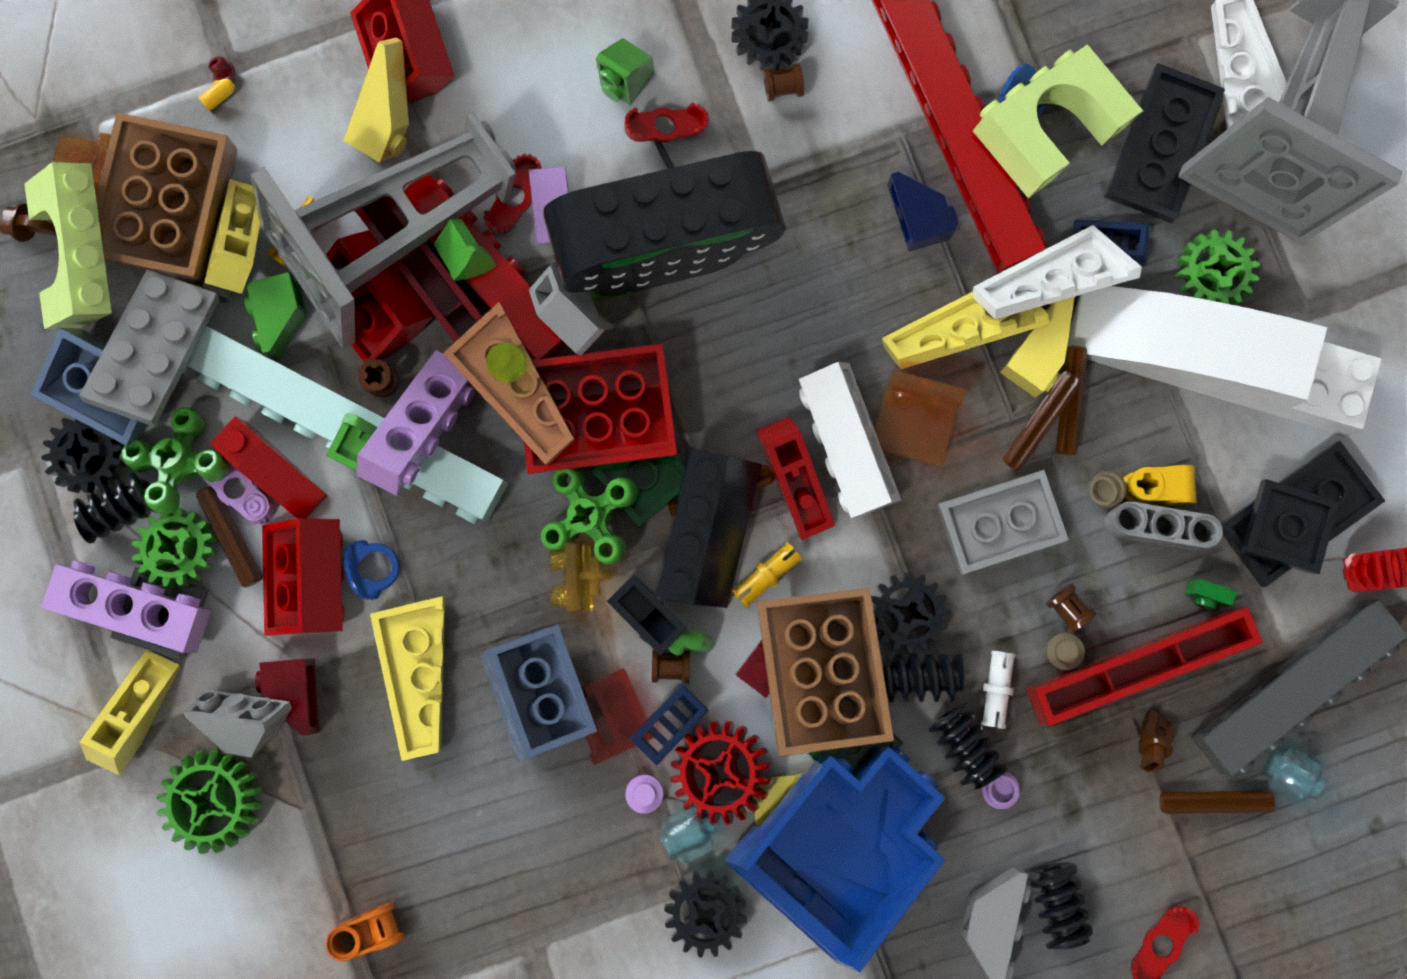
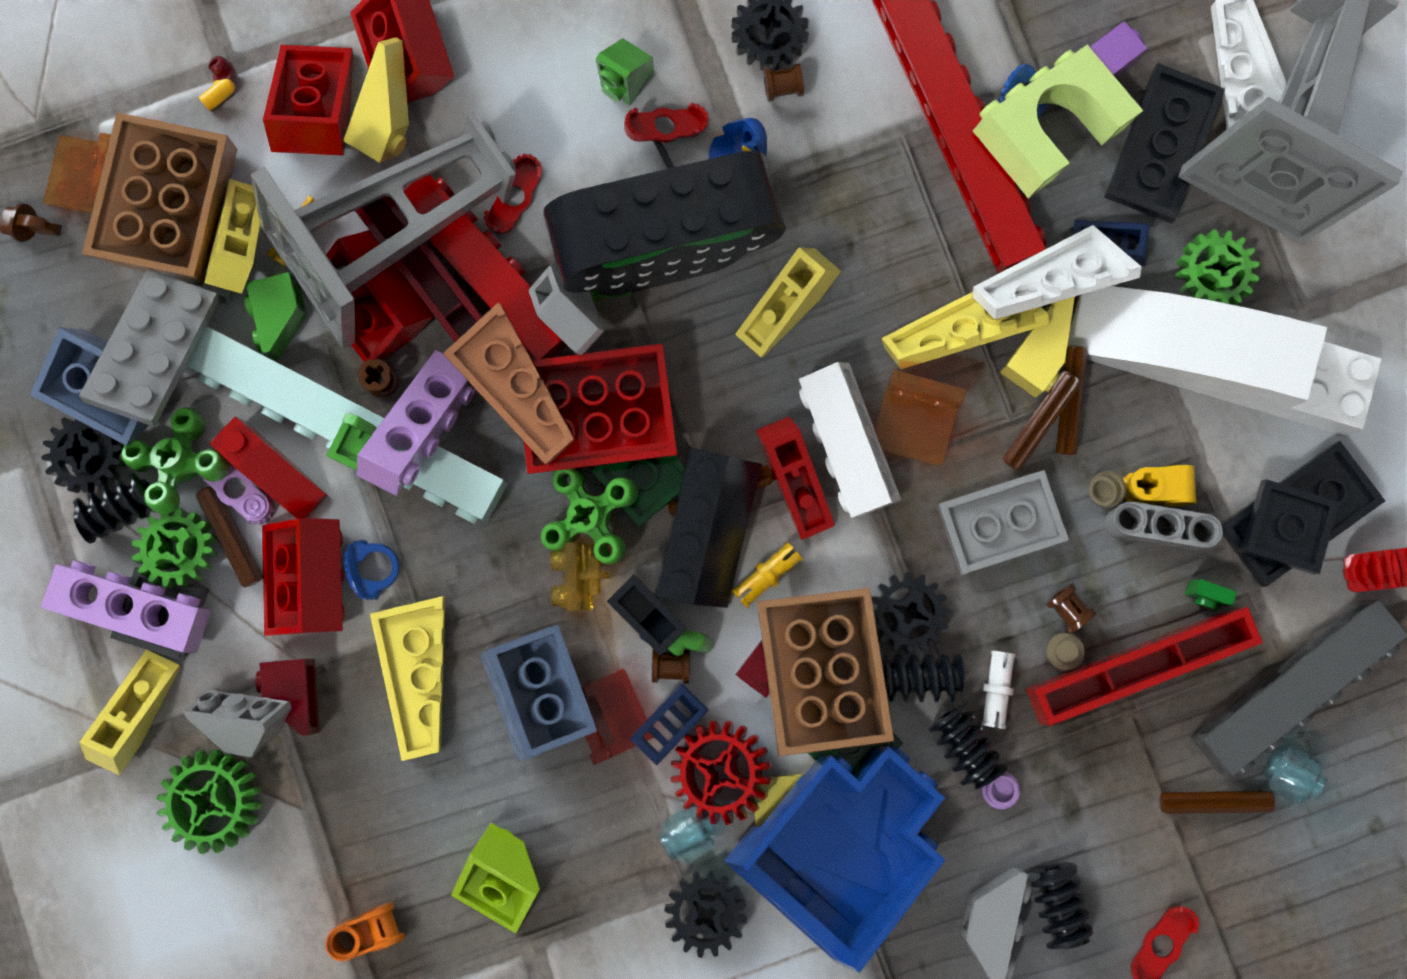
yellowish green arch [24,162,112,329] -> none
bright green tile [433,219,496,281] -> none
clear neon green tile [486,343,526,383] -> none
lavender tile [529,167,569,244] -> none
lavender plate [625,775,663,814] -> none
clear blue slope [887,172,958,252] -> none
reddish brown piece [1138,709,1175,772] -> none
none -> red slope [263,45,353,156]
none -> lime slope [451,823,540,934]
none -> blue hair [709,118,767,159]
none -> light yellow slope [735,247,841,358]
none -> medium lavender brick [1090,21,1147,78]

